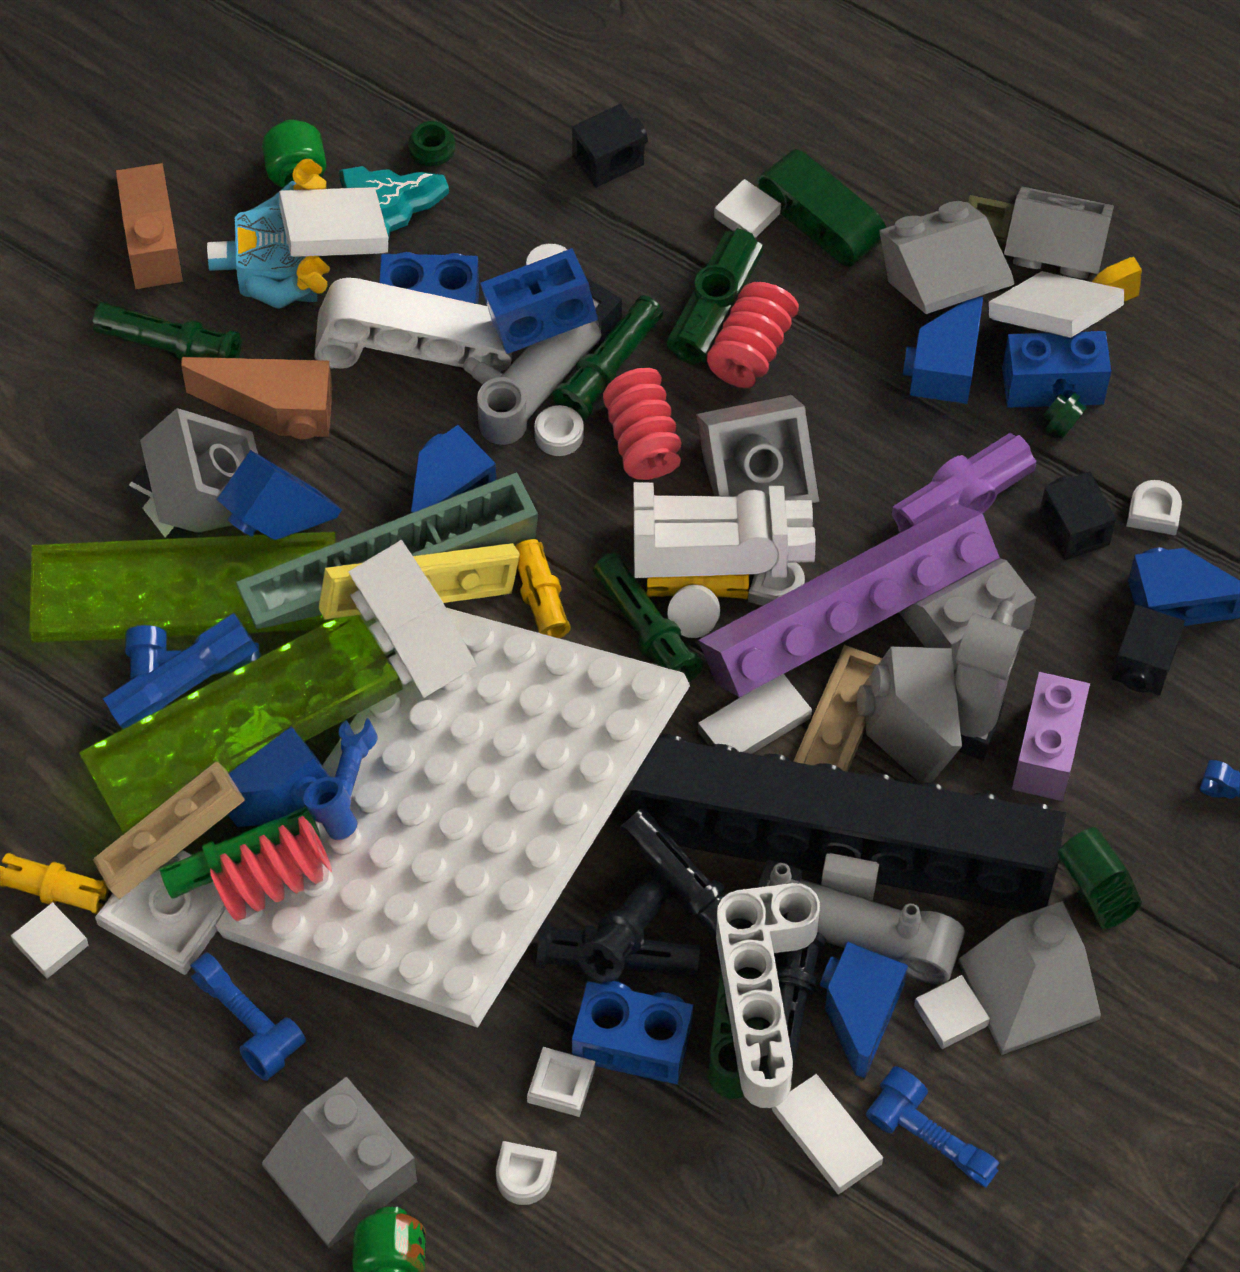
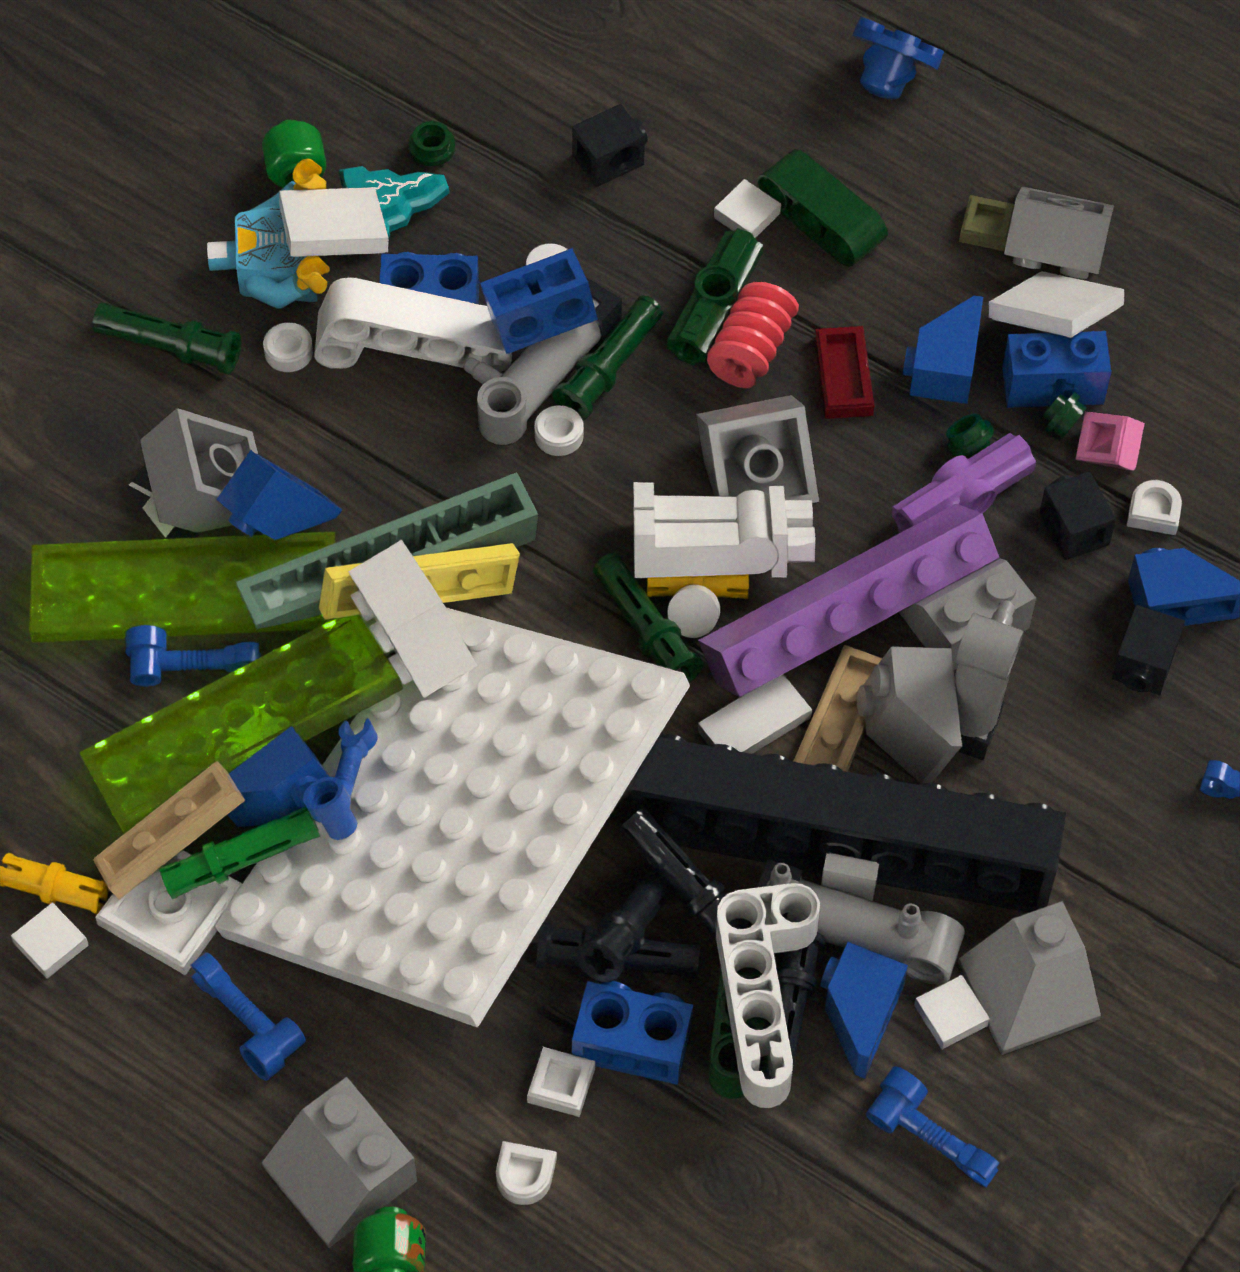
blue axle [103,613,258,735] -> none
nougat slope [116,163,183,289] -> none
nougat slope [181,357,333,439] -> none
coral piece [210,816,332,921] -> none
blue slope [411,425,496,513] -> none
yellow pin [515,539,571,639] -> none
coral piece [603,368,682,480] -> none
white tile [748,563,805,606] -> none
white tile [772,1074,883,1195] -> none
light grey slope [879,201,1014,314] -> none
lavender brick [1012,672,1090,801] -> none
dark green beam [1058,827,1142,930] -> none
yellow tile [1092,257,1142,301] -> none
none -> white tile [263,323,313,372]
none -> dark red tile [814,326,875,419]
none -> blue plate [852,17,944,100]
none -> dark green plate [946,413,994,458]
none -> bright pink slope [1075,411,1145,471]

